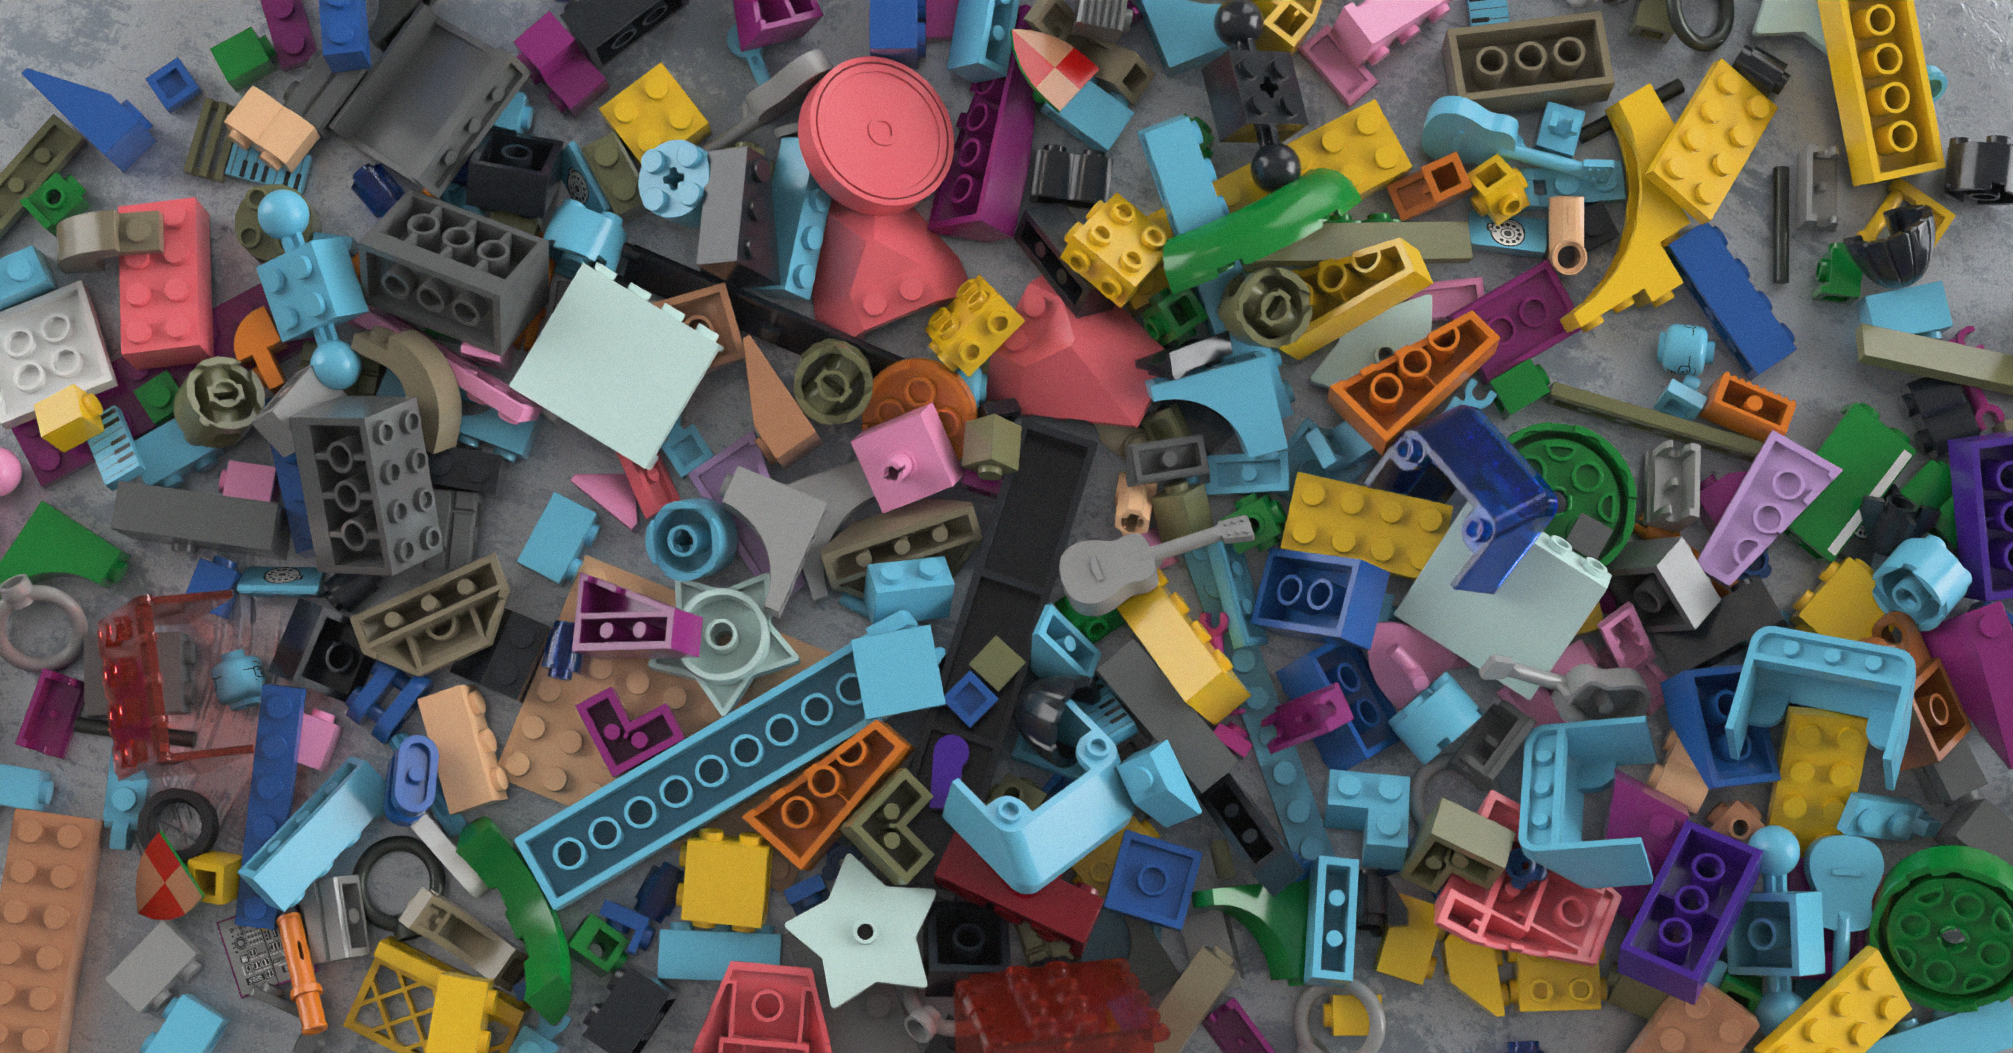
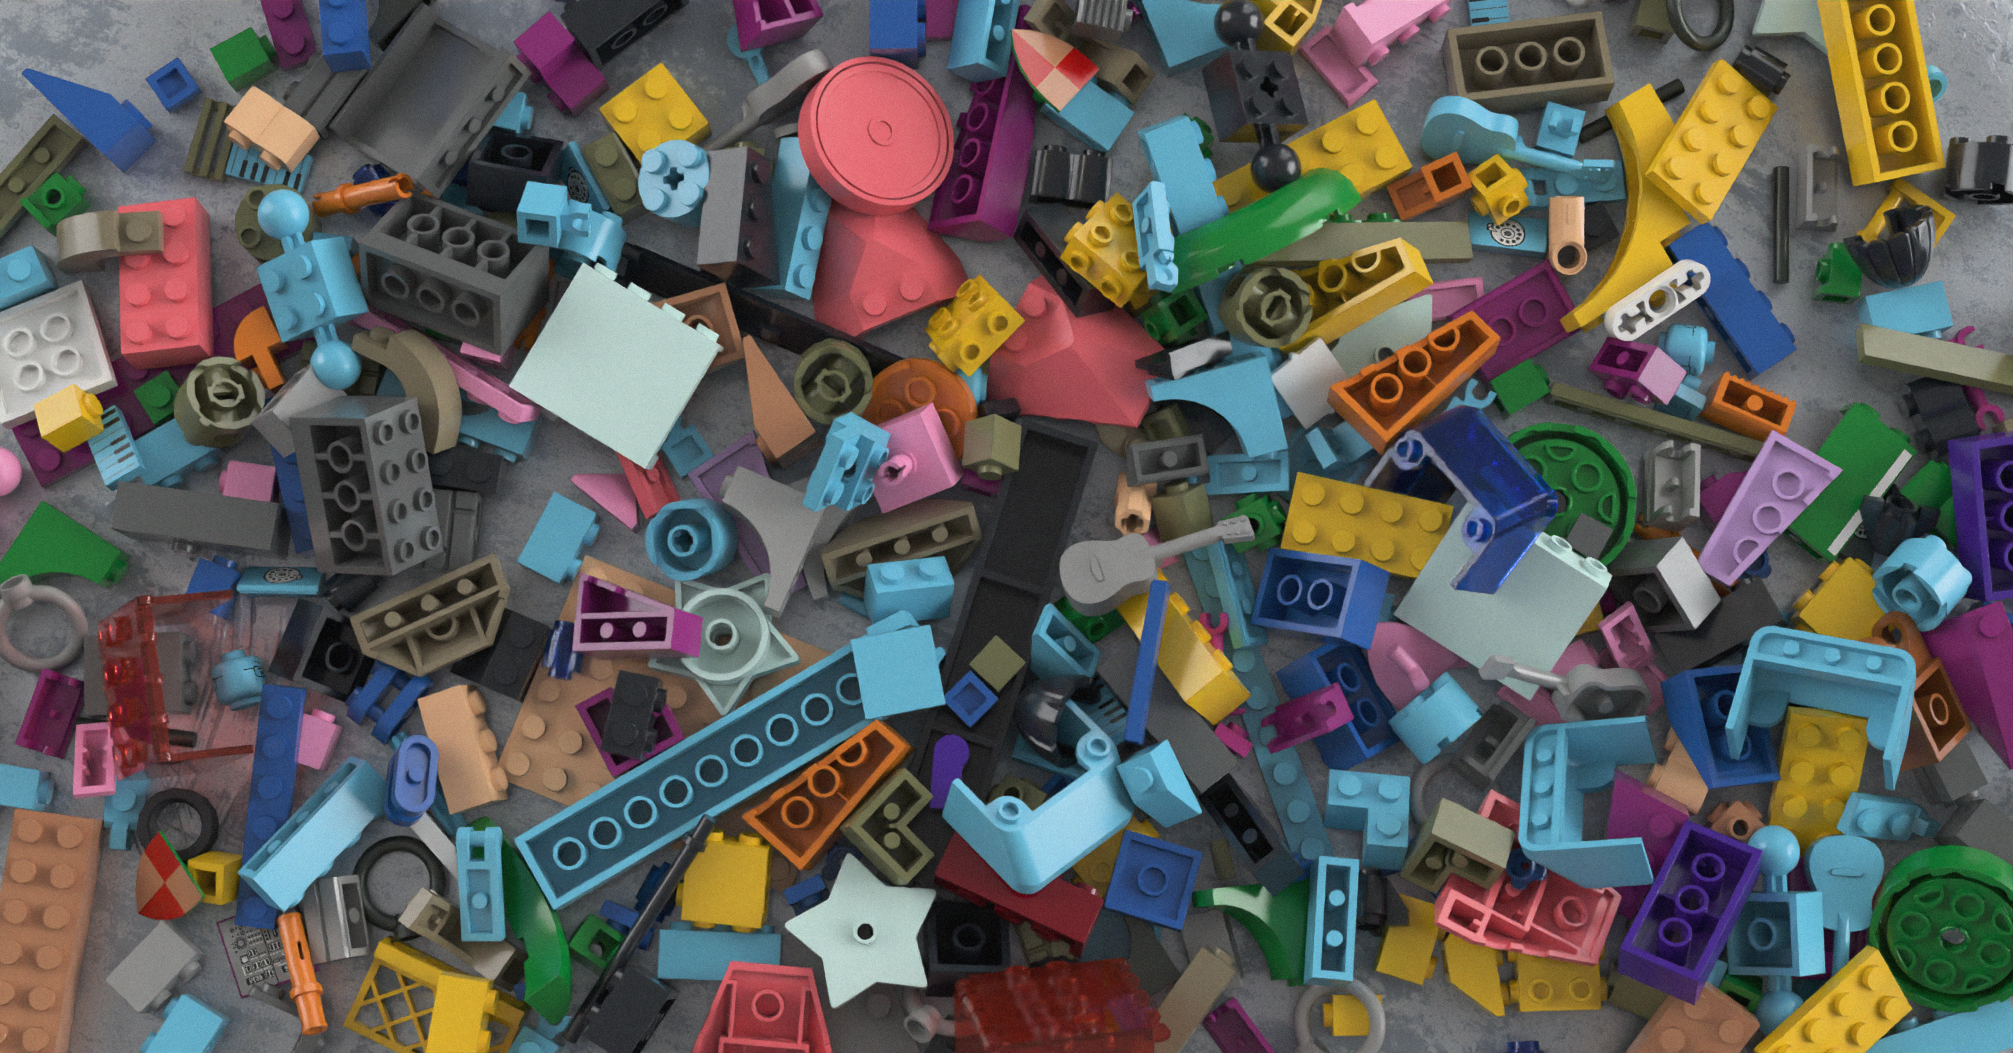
none -> bright pink slope [73,721,118,799]
none -> orange pin [312,173,414,218]
none -> medium azure plate [456,827,506,941]
none -> medium azure brick [517,181,592,248]
none -> black bar [562,814,718,1044]
none -> black brick [600,670,668,762]
none -> medium azure brick [802,412,891,512]
none -> blue tile [1123,579,1171,746]
none -> medium azure hinge [1132,181,1178,293]
none -> white piece [1271,336,1349,430]
none -> magenta brick [1588,337,1687,405]
none -> white beam [1604,259,1710,341]

